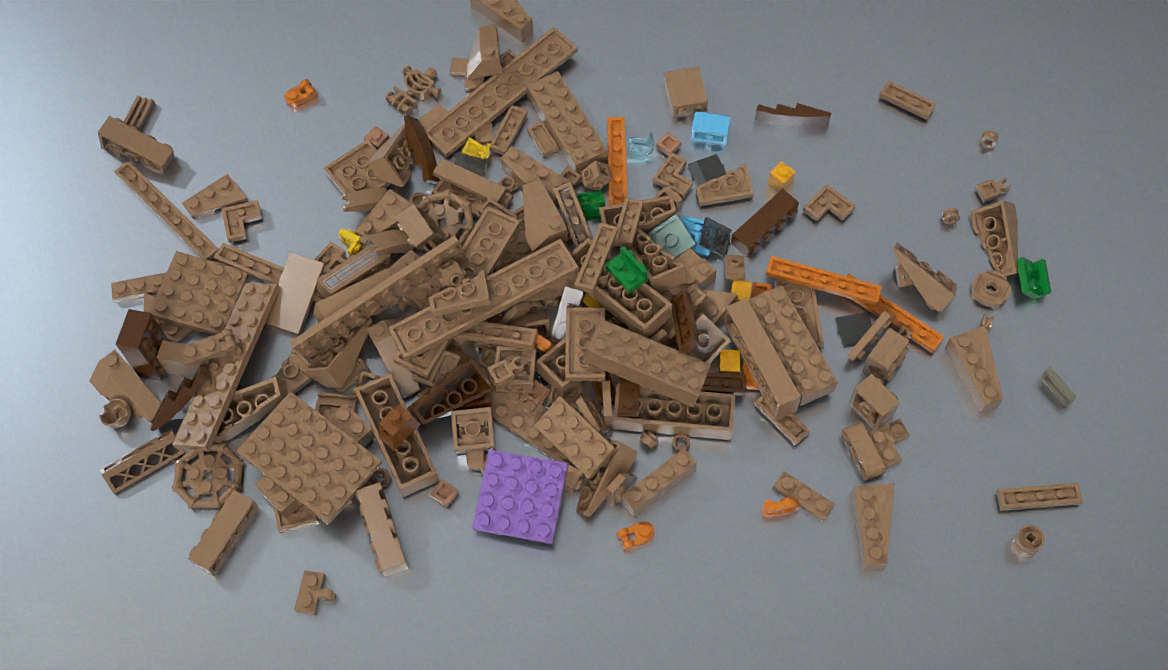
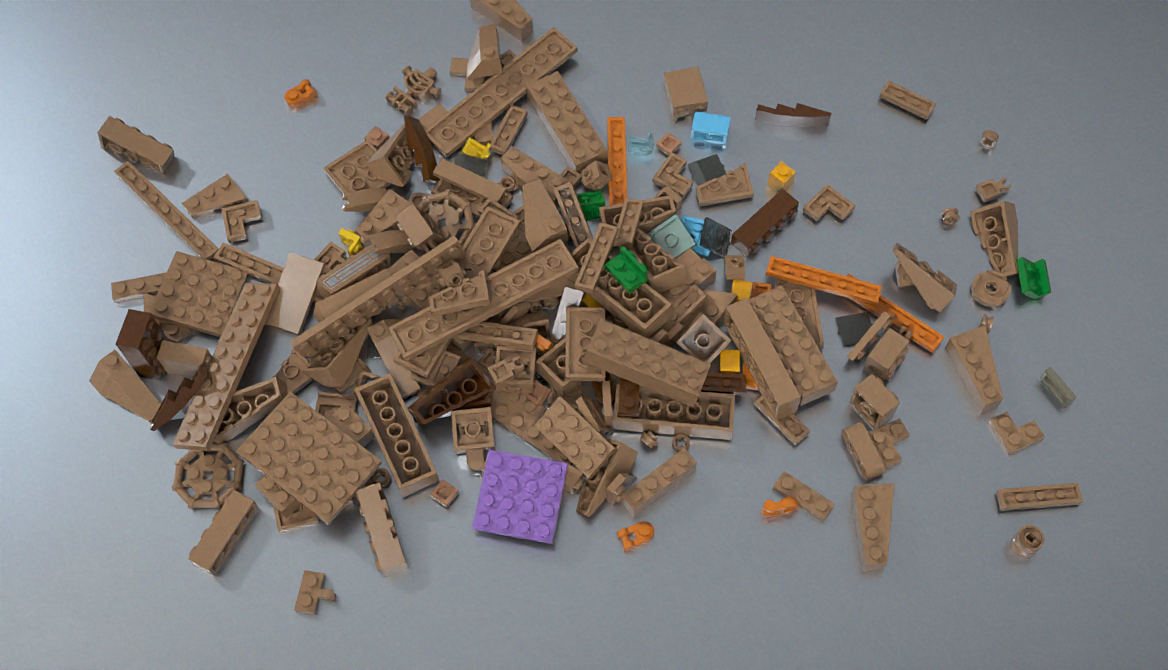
medium nougat hair [99,398,131,428] -> none
medium nougat fence [100,429,185,494] -> none
medium nougat tile [124,95,155,131] -> none
medium nougat plate [178,329,238,368] -> none
dark orange torso [379,404,420,451] -> none
medium nougat tile [527,121,559,158] -> none
reddish brown plate [670,290,700,354] -> none
none -> medium nougat plate [988,412,1045,455]

